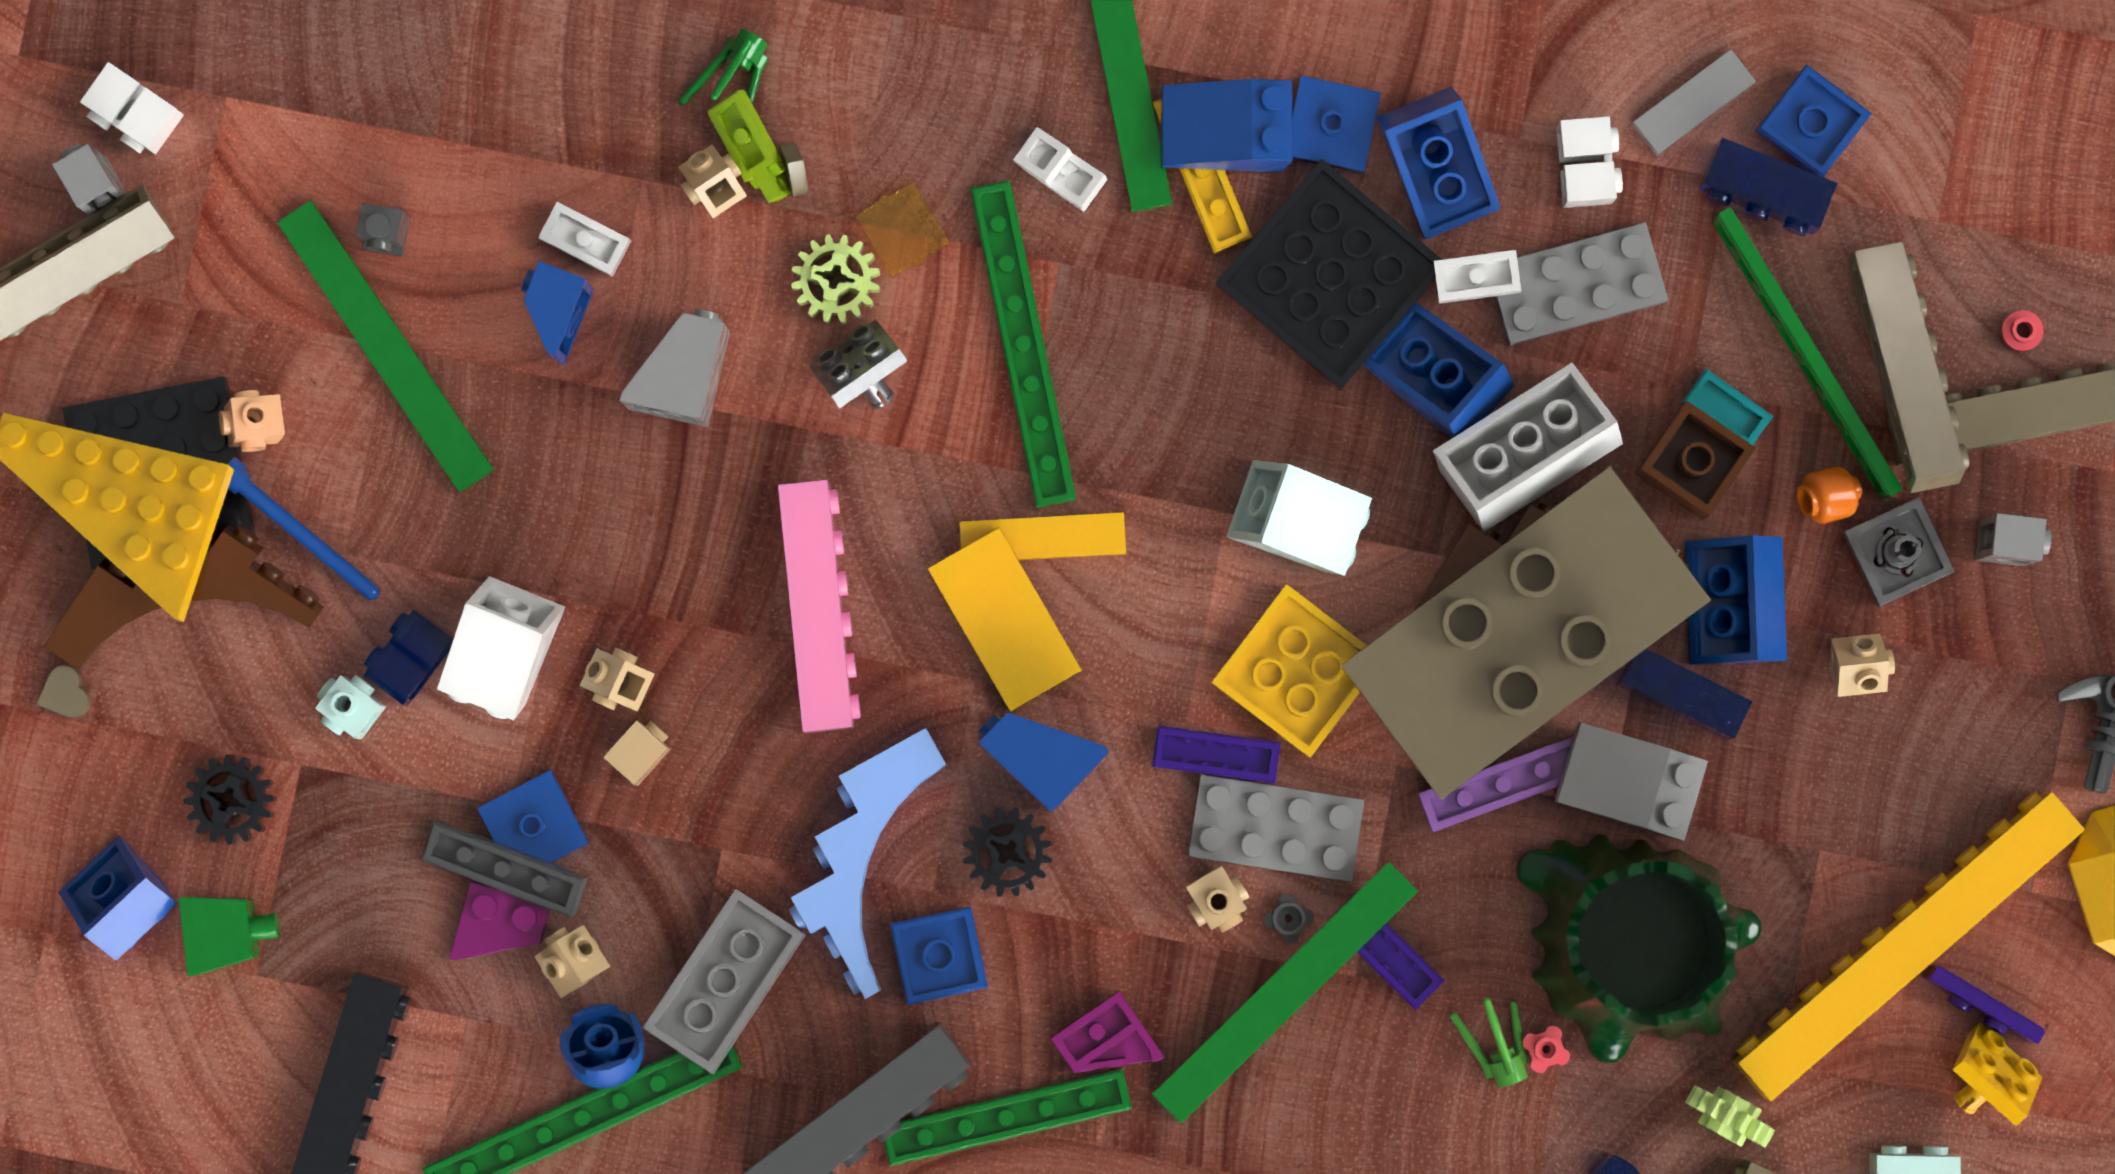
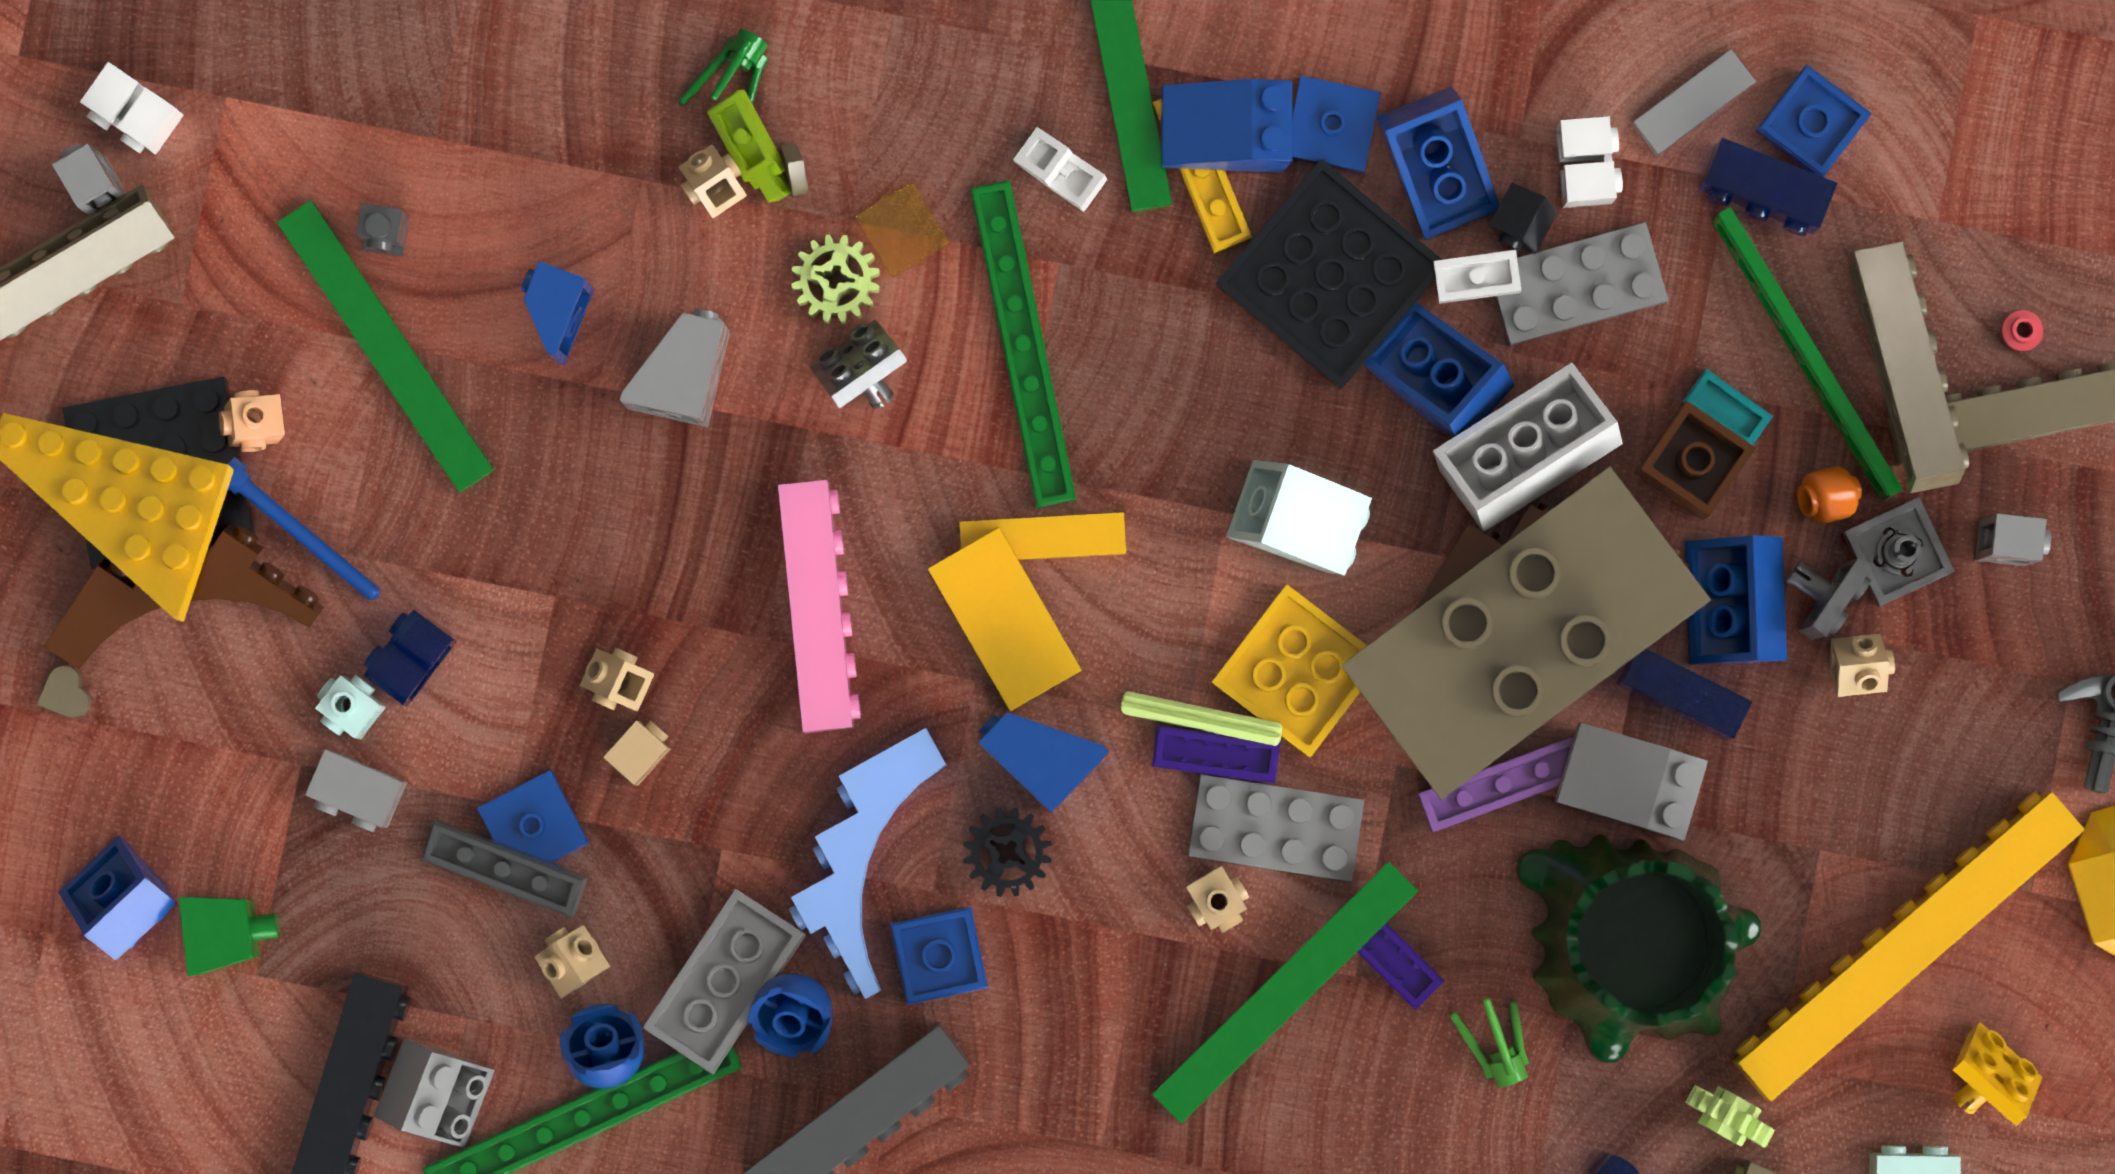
black gear [184,755,277,845] -> none
white slope [437,576,565,720] -> none
magenta wing [449,882,551,960] -> none
white plate [538,202,631,277] -> none
green tile [884,1068,1132,1167] -> none
magenta wing [1050,990,1164,1073] -> none
dark grey plate [1264,894,1313,943] -> none
coral plate [1522,1026,1570,1073] -> none
dark purple plate [1922,965,2045,1044] -> none
none -> light grey brick [305,749,408,832]
none -> light grey slope [374,1038,495,1148]
none -> blue cylinder [748,973,833,1057]
none -> yellowish green axle [1121,691,1282,746]
none -> black brick [1488,183,1559,254]
none -> flat silver plate [1786,557,1872,640]

